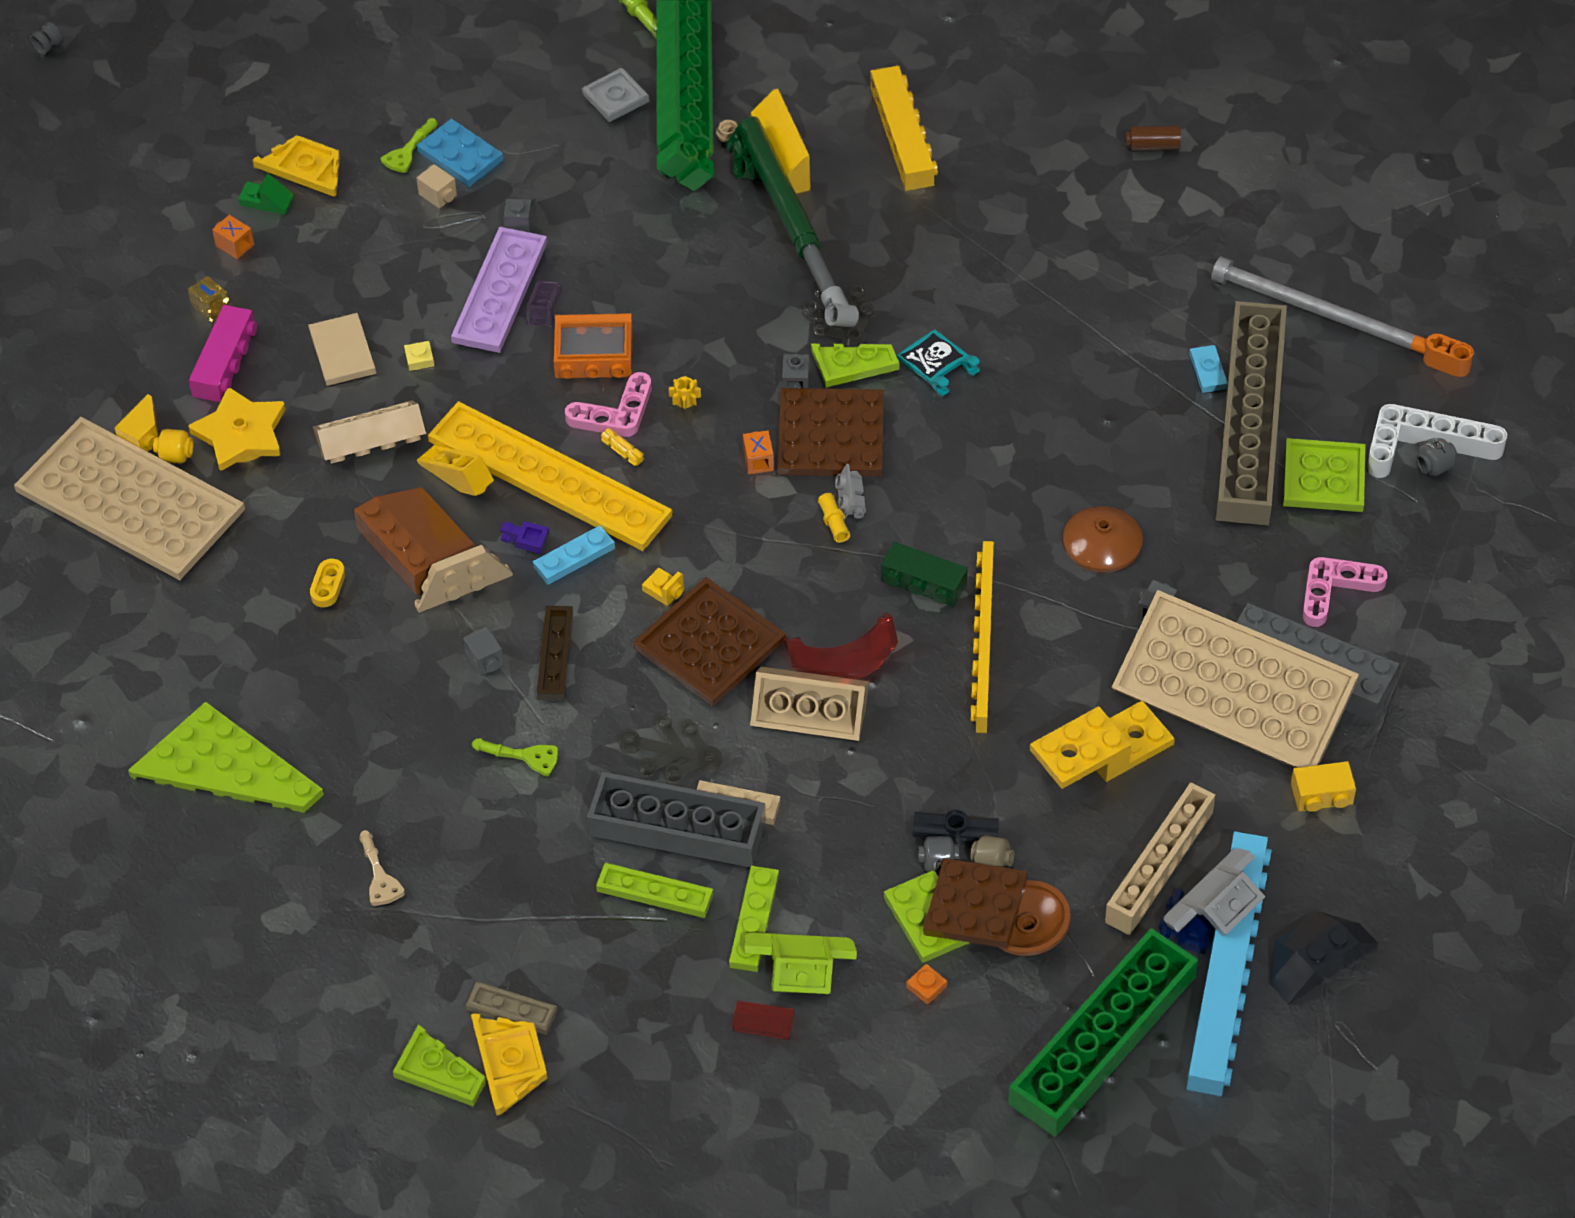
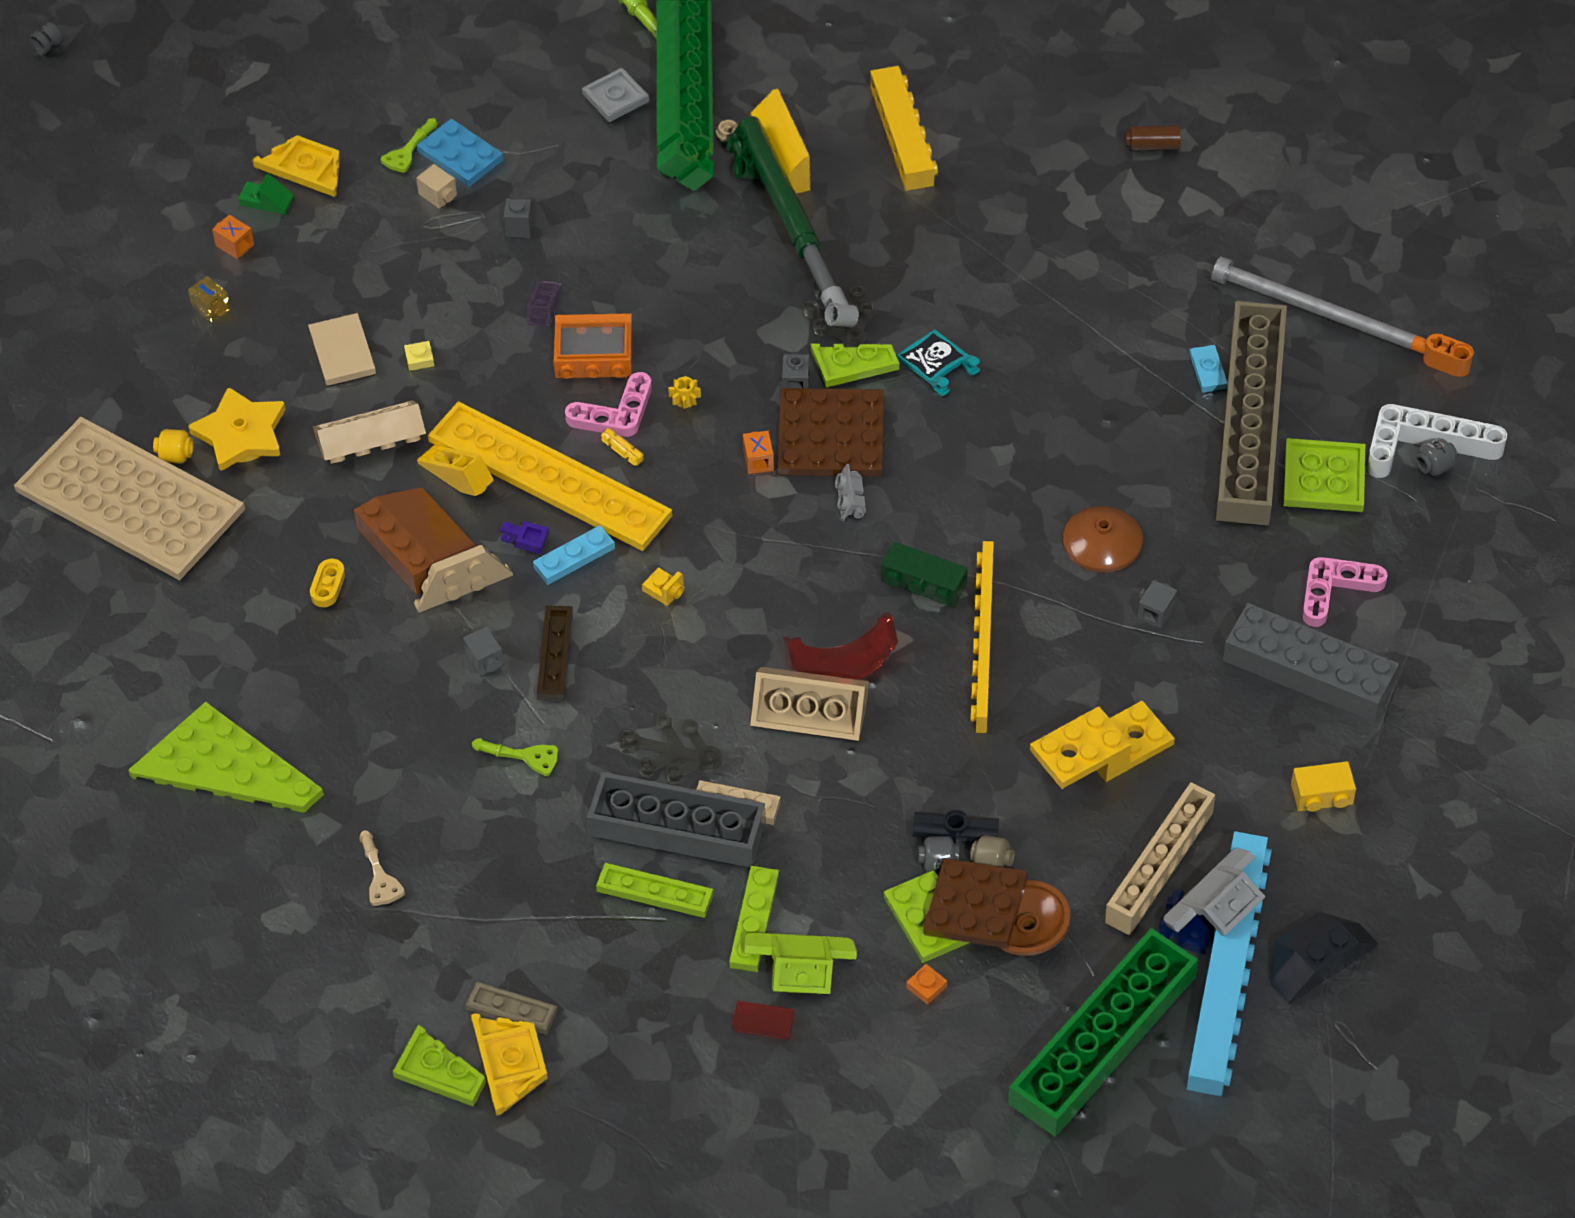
yellow slope [115,394,159,452] -> none
dark pink brick [189,305,257,402] -> none
lavender plate [451,227,547,353] -> none
reddish brown plate [633,577,786,707] -> none
yellow pin [818,493,850,543] -> none
tan plate [1111,590,1360,768] -> none

